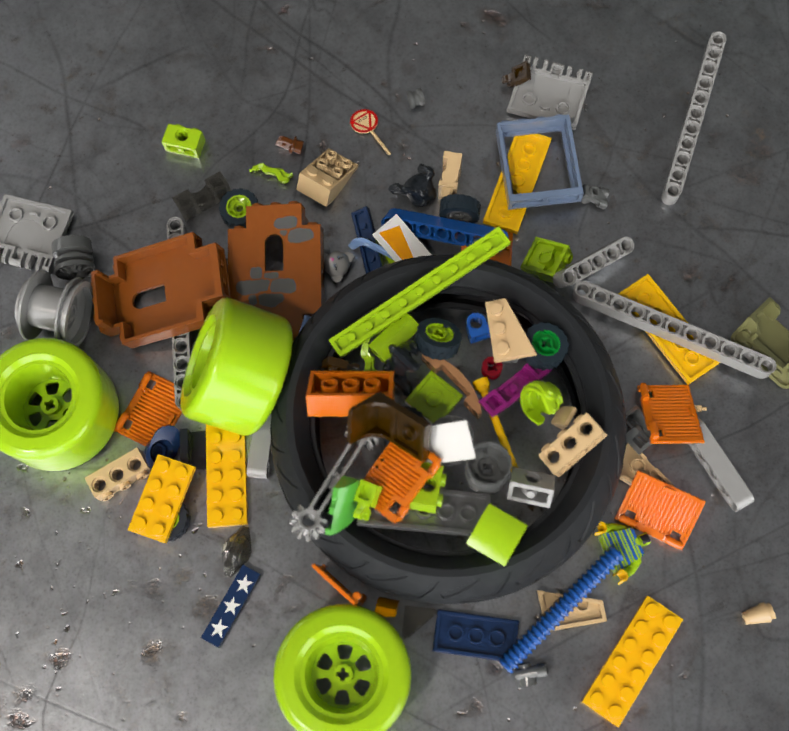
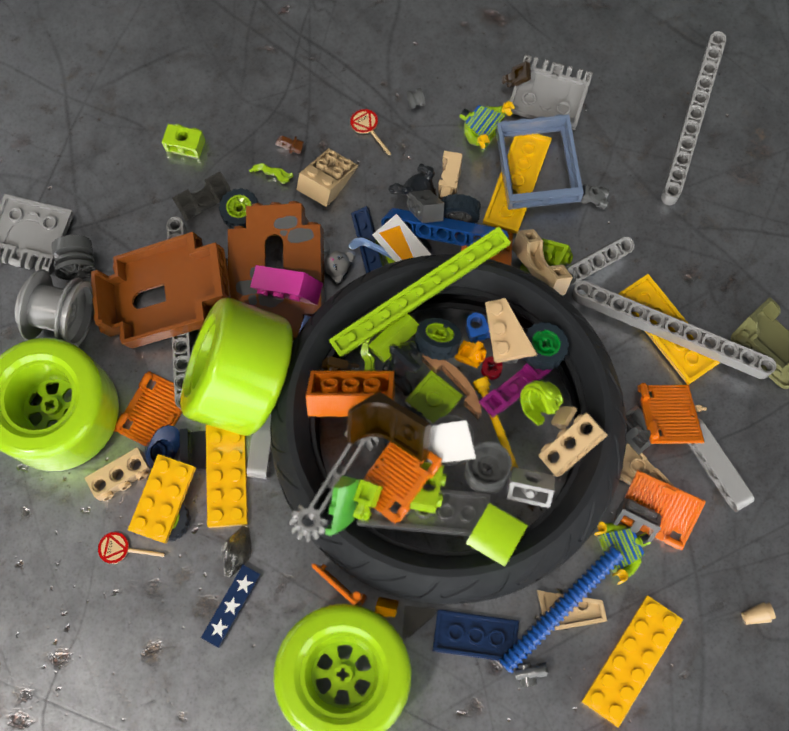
none -> piece [98,532,165,564]
none -> dark pink wedge [250,265,323,305]
none -> dark grey brick [407,190,444,223]
none -> light orange bracket [454,340,487,368]
none -> torso [459,101,515,149]
none -> tan arch [512,229,573,295]
none -> dark grey window [613,498,662,543]

